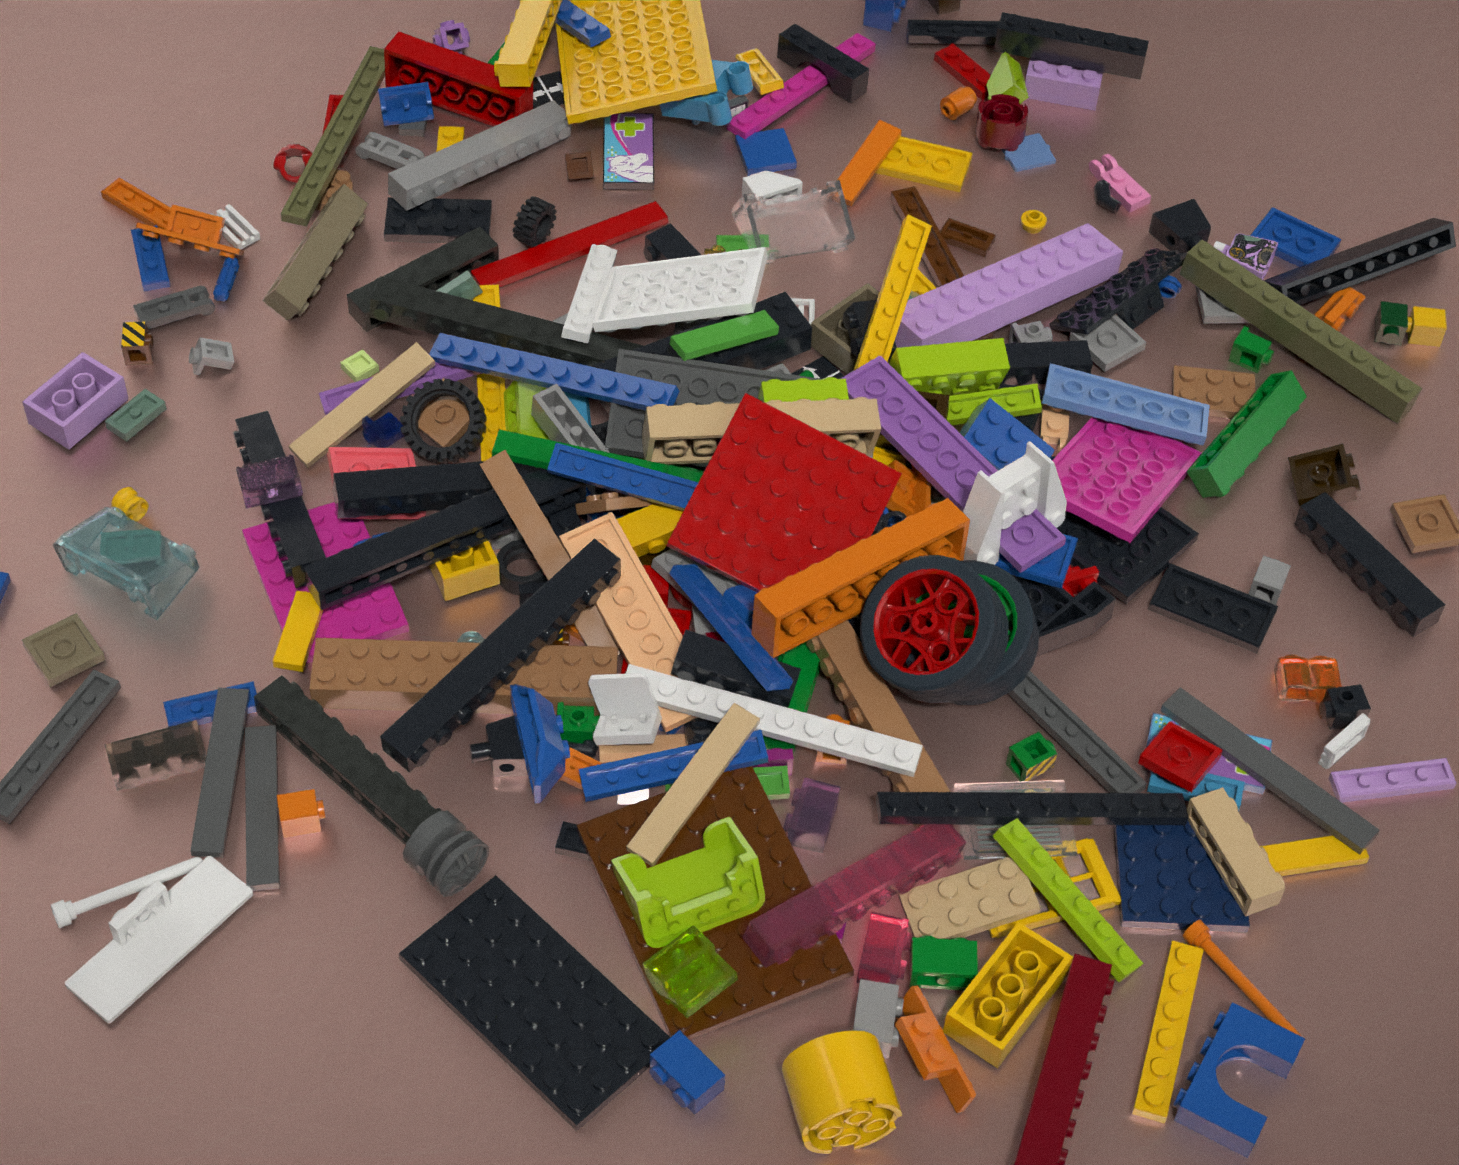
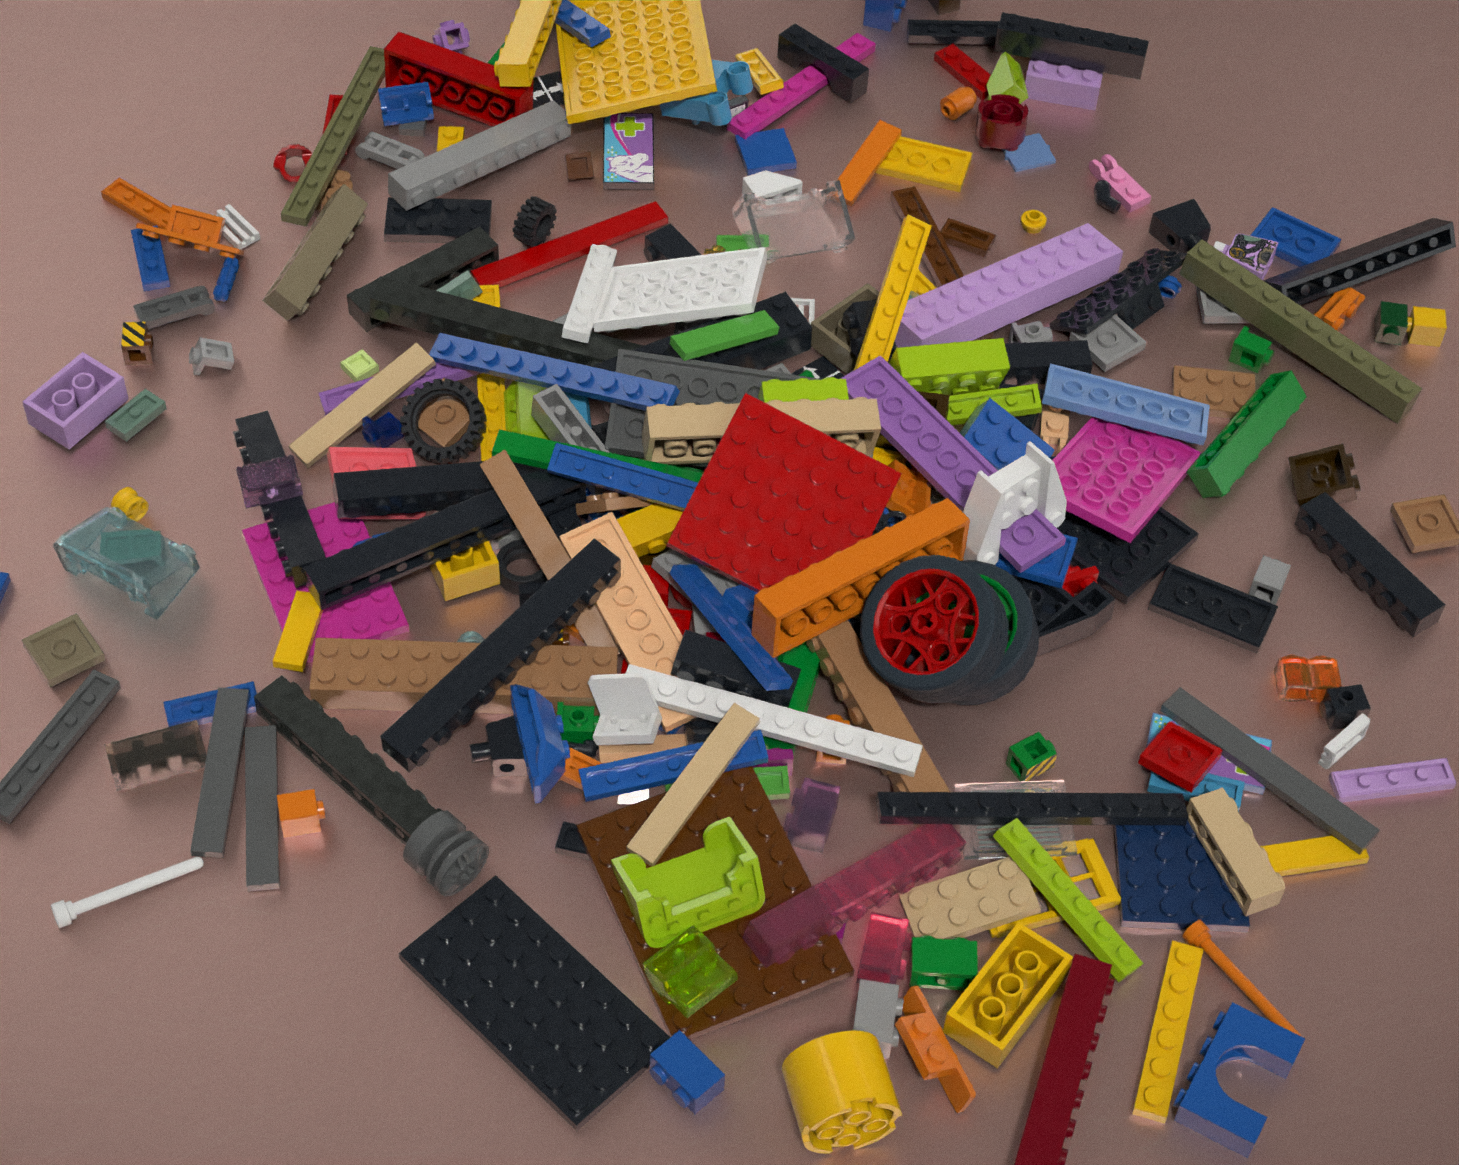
white bracket [65,856,253,1023] -> none
dark grey plate [1008,671,1147,793] -> none

